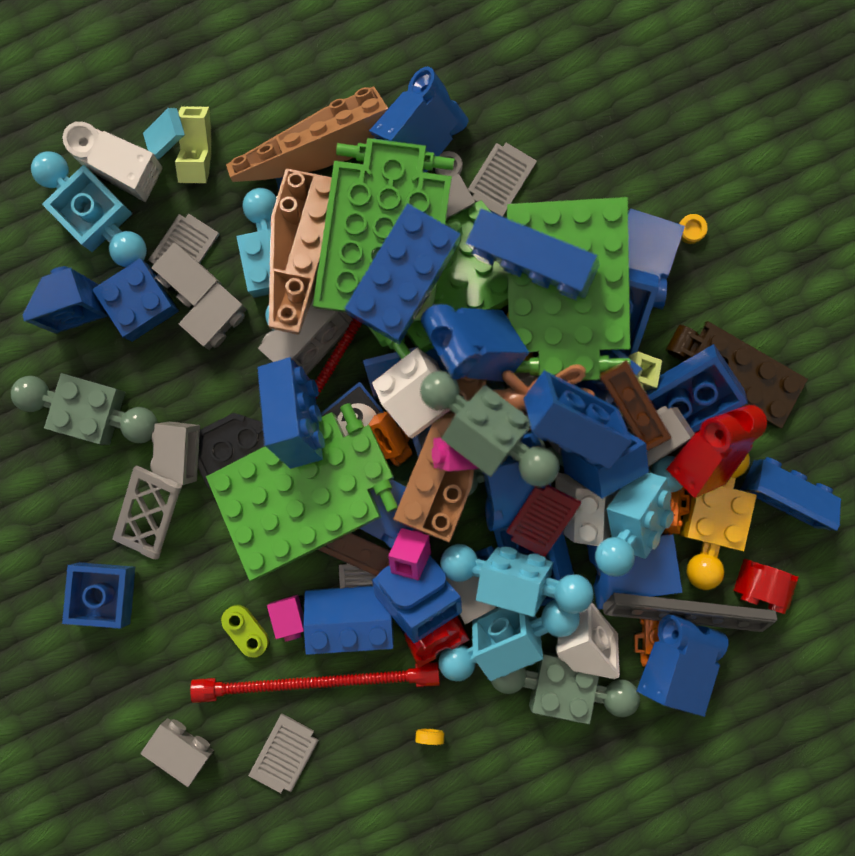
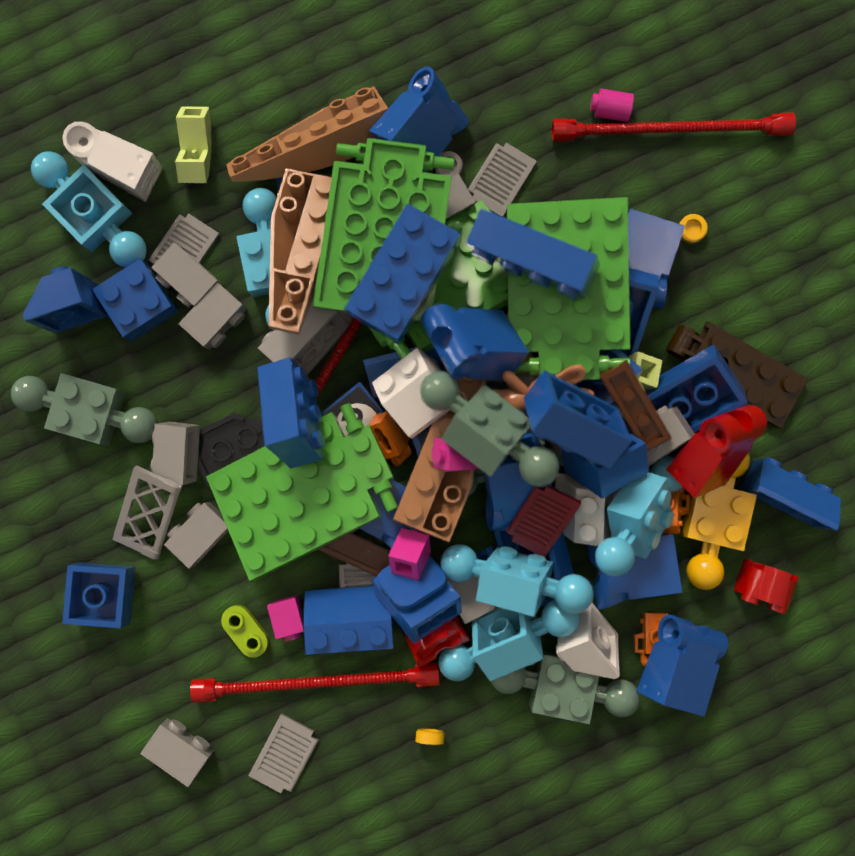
medium azure tile [143,108,185,159] -> none
dark grey tile [603,593,777,632] -> none
none -> light grey brick [164,502,228,568]
none -> red hose [551,113,796,142]
none -> dark pink brick [590,88,634,122]

